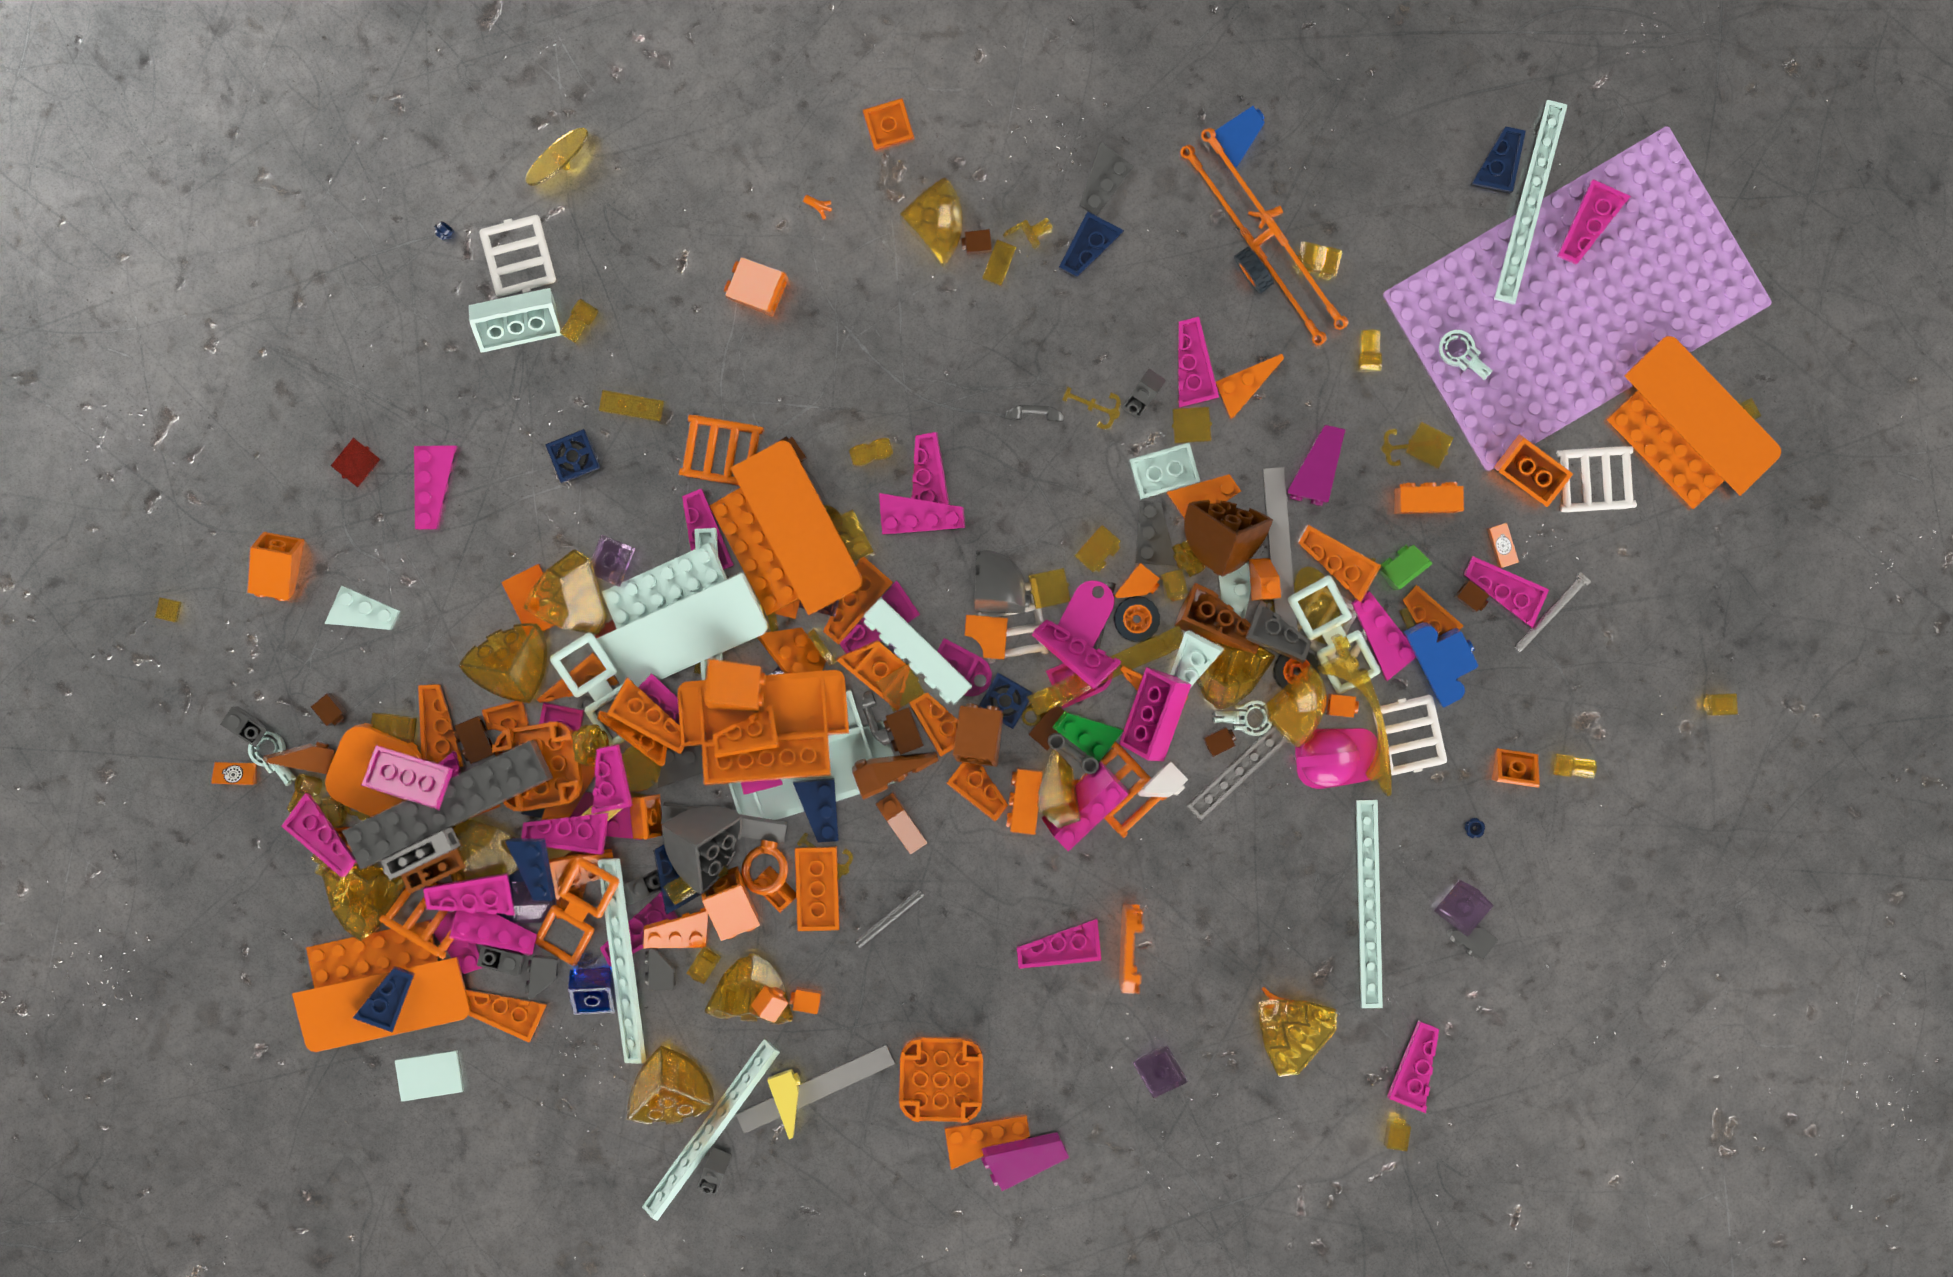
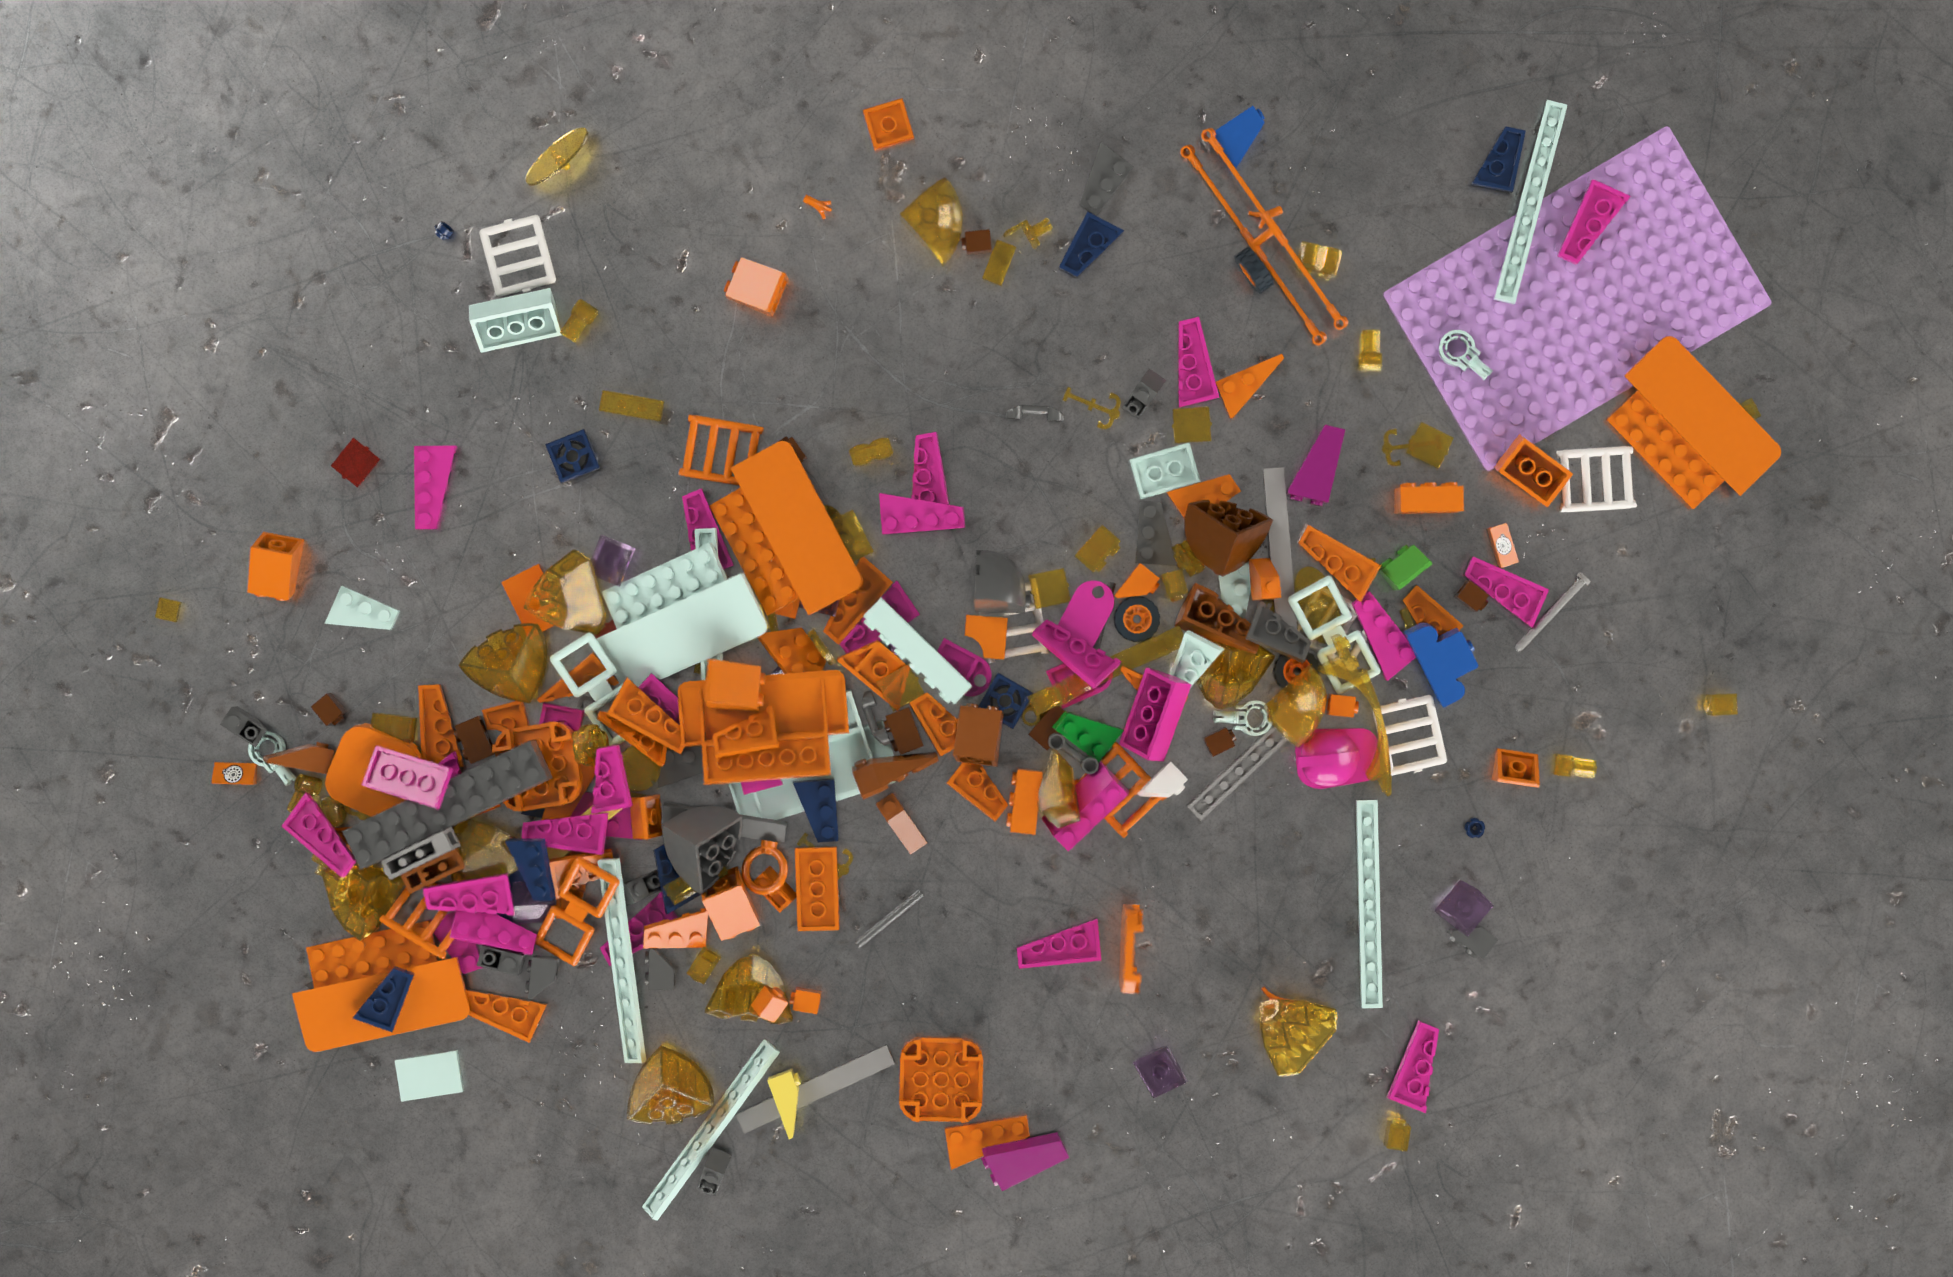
clear blue slope [568,967,615,1015] -> none

